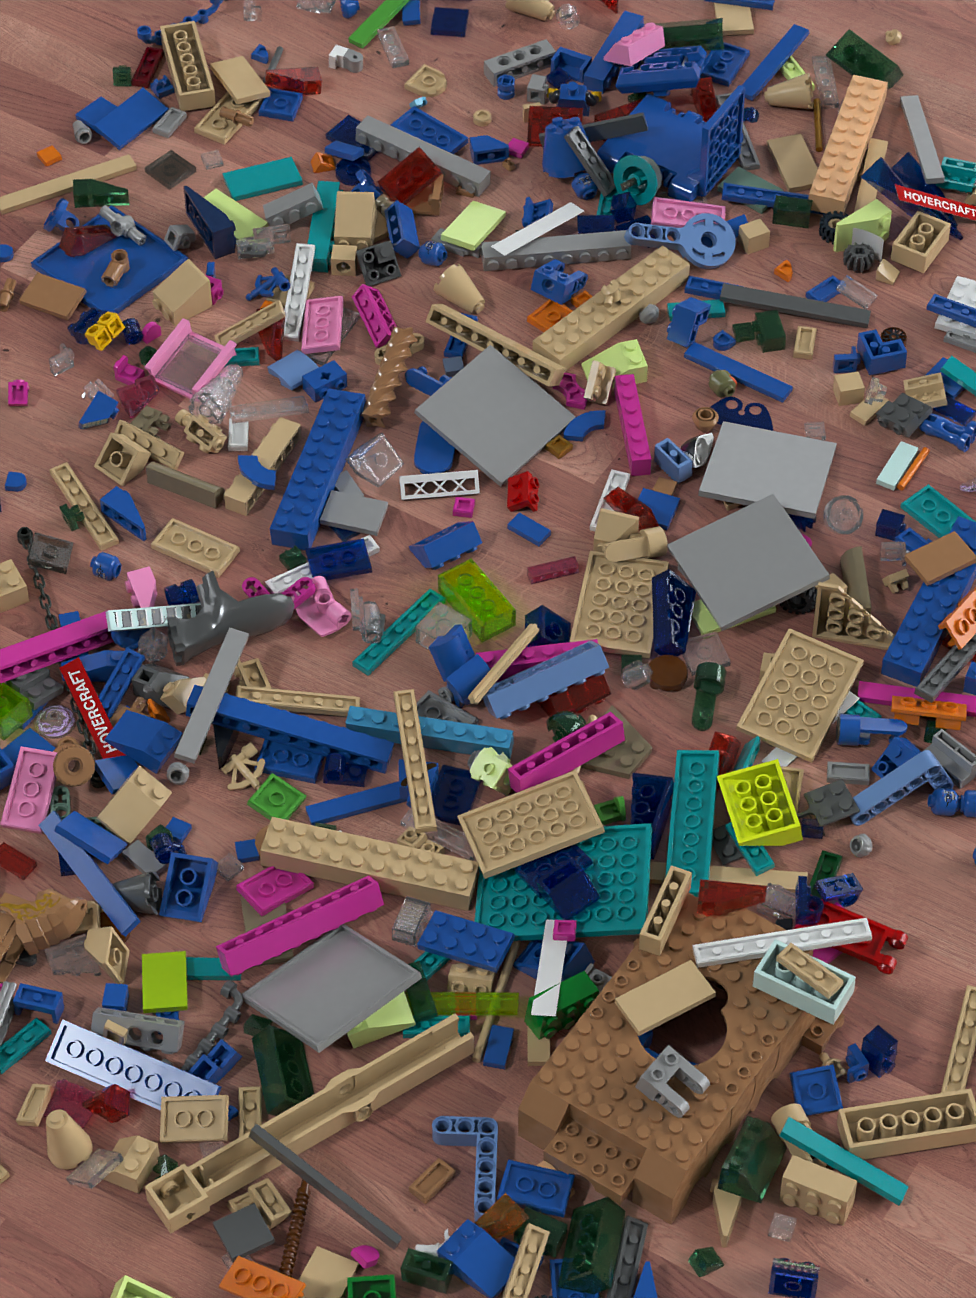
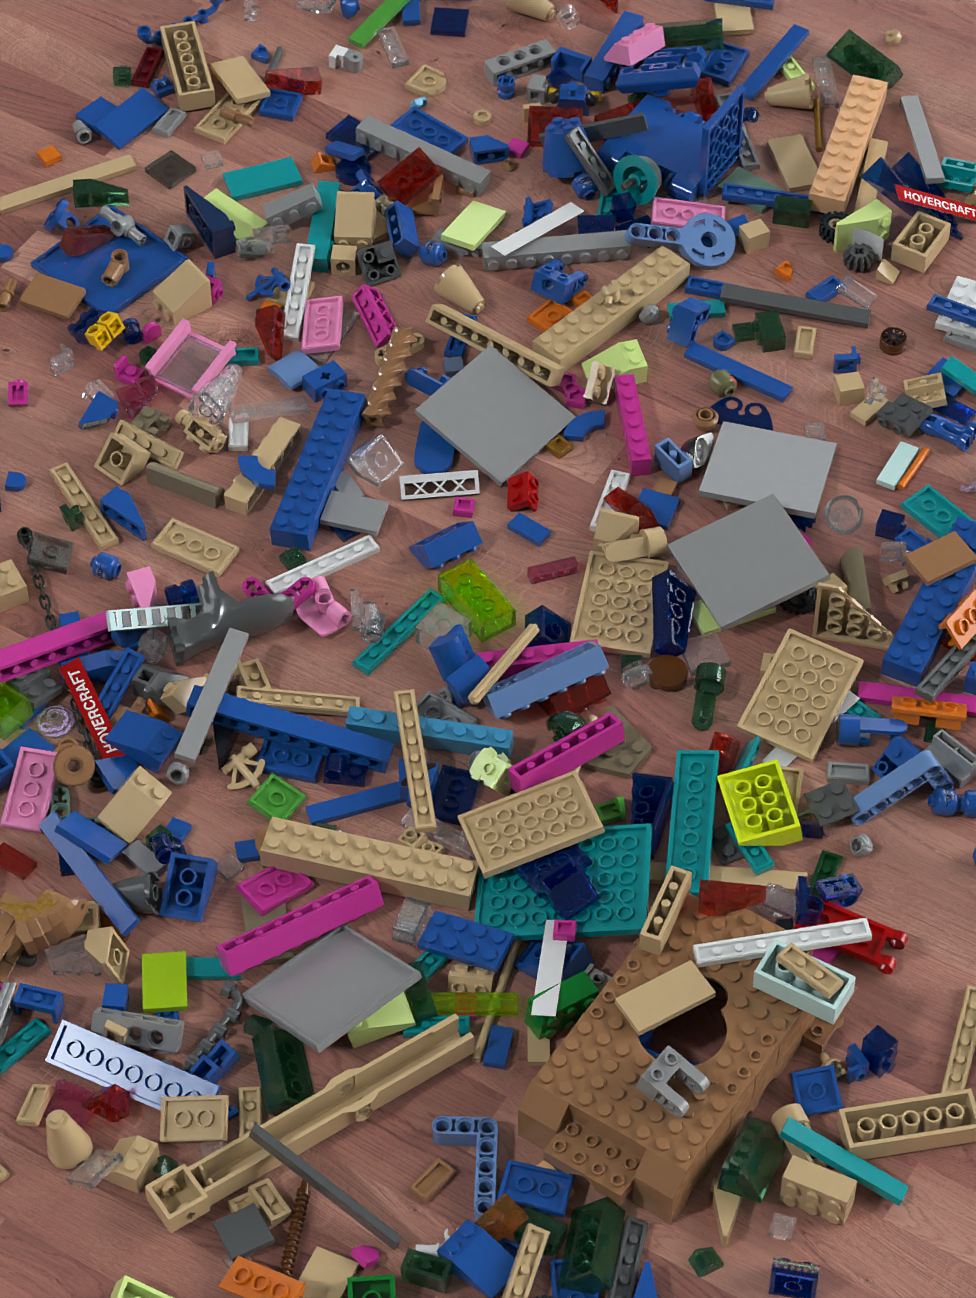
tan tile [214,300,286,347] -> none
clear blue tile [305,538,372,581] -> none
blue brick [857,329,907,375] -> none

